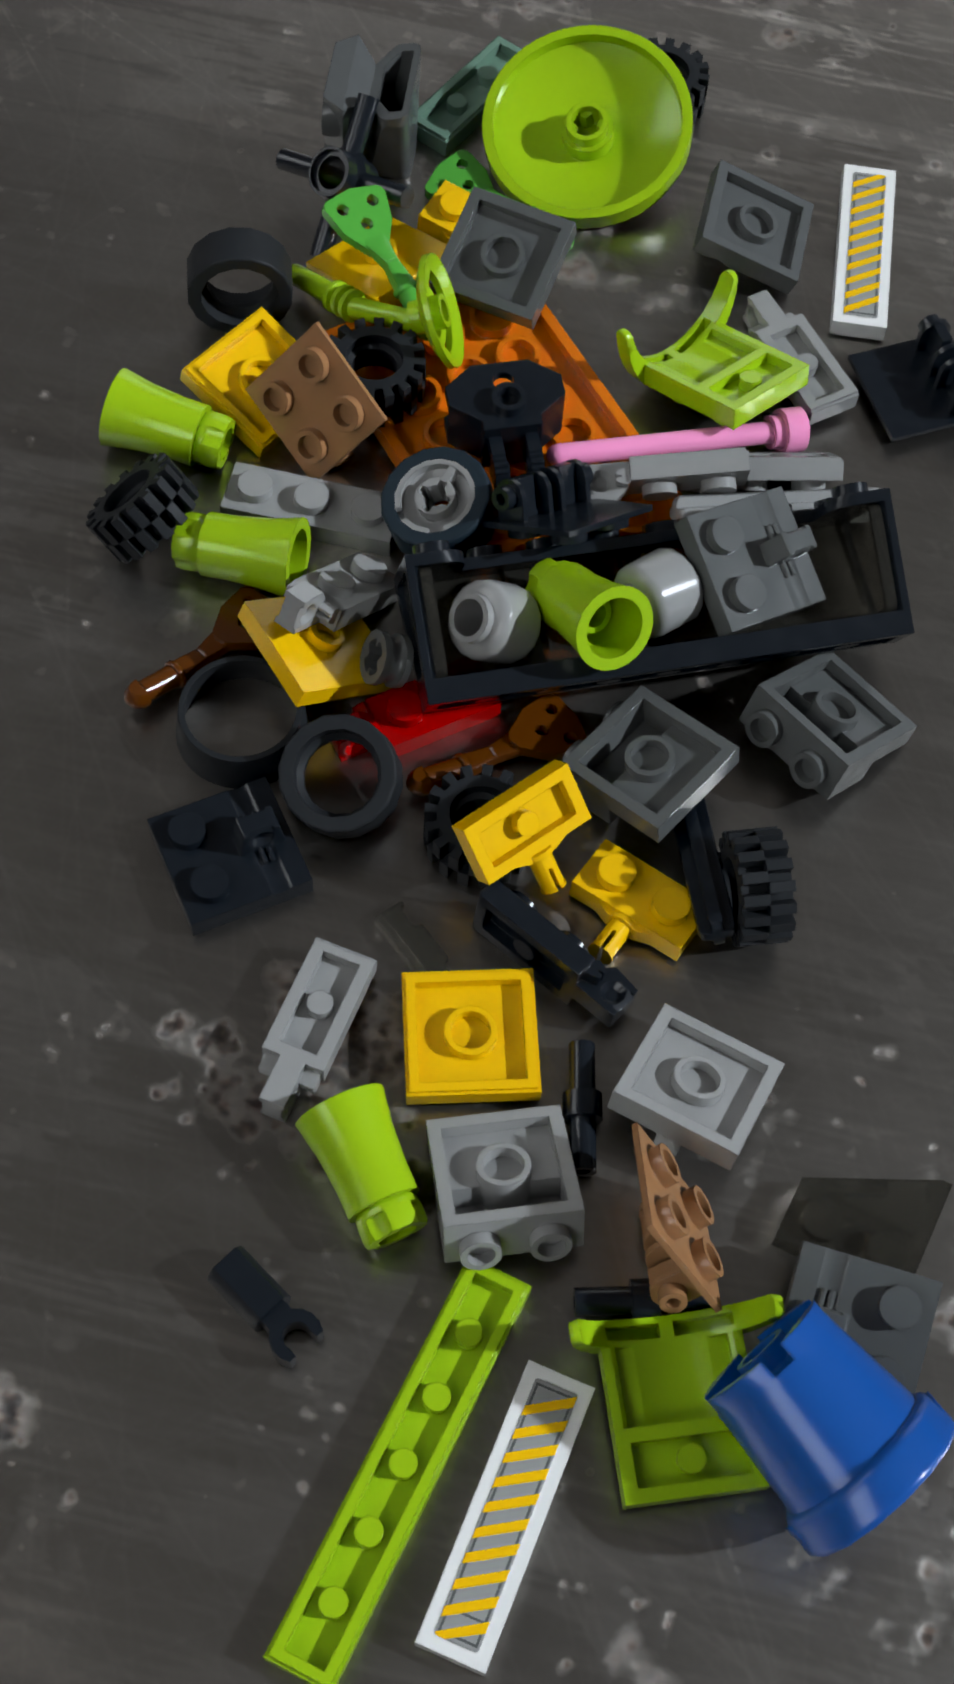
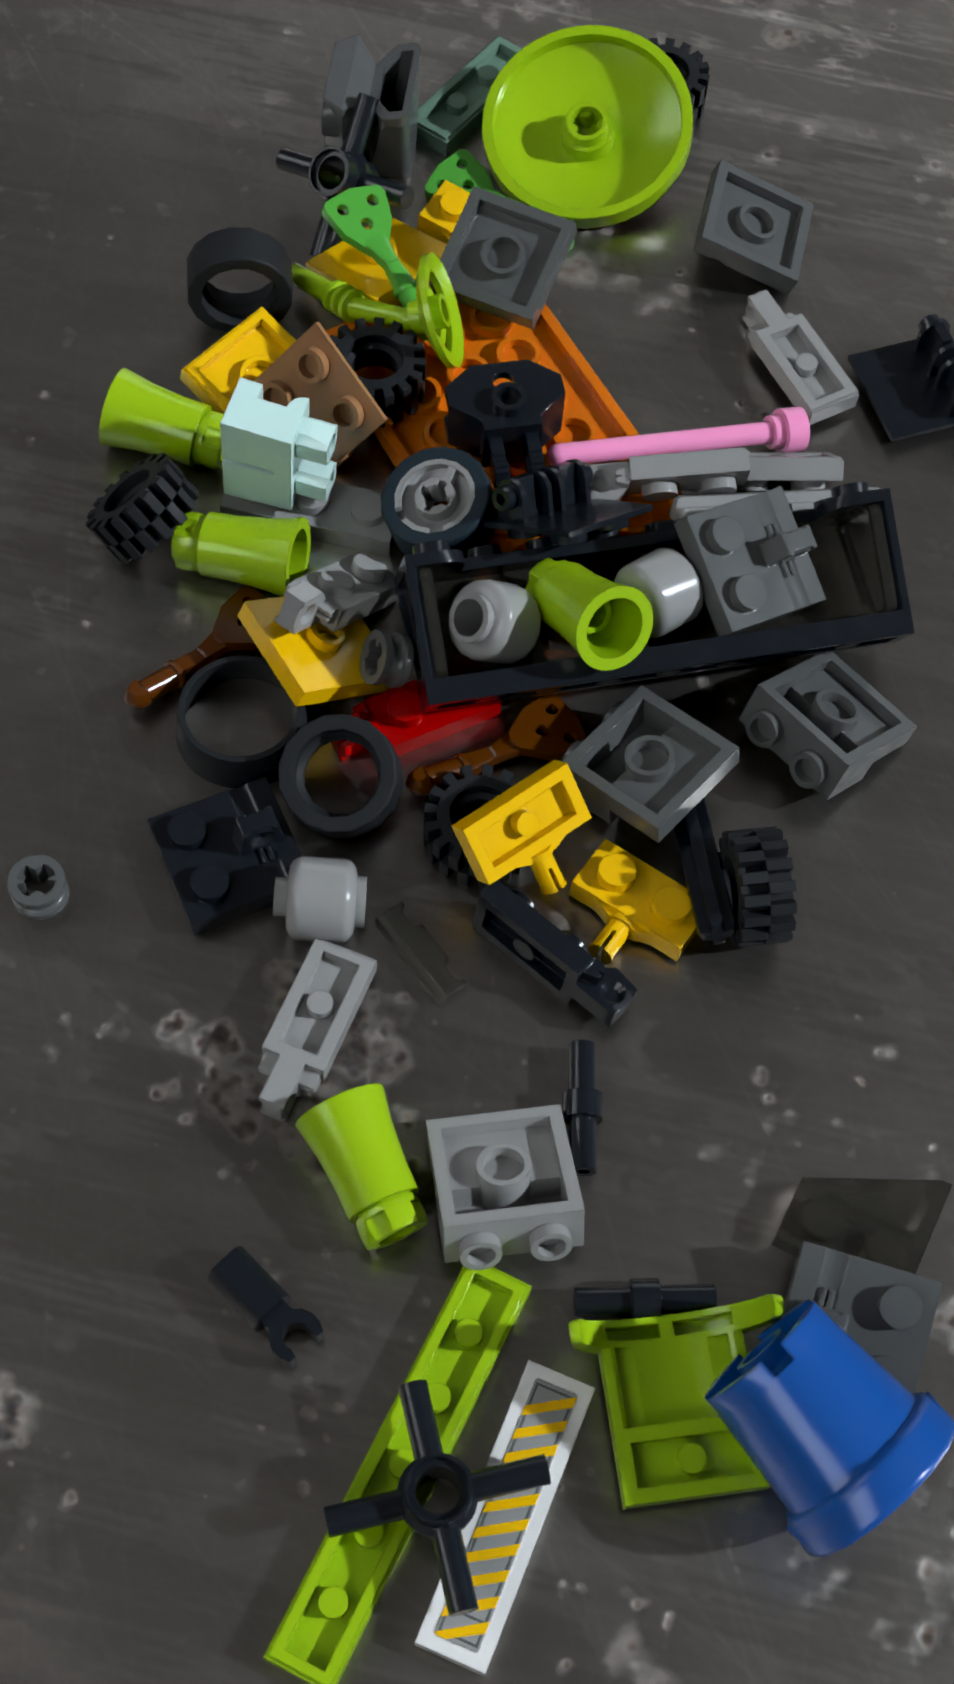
yellow plate [401,968,542,1105] -> none
light grey hinge [607,1003,785,1171] -> none
lime piece [616,269,810,430] -> none
medium nougat hinge [631,1122,724,1313] -> none
tile [829,164,896,341] -> none
none -> dark grey bush [6,854,70,920]
none -> light aqua hips [220,377,338,510]
none -> light grey head [273,856,367,943]
none -> black bar [323,1380,551,1617]

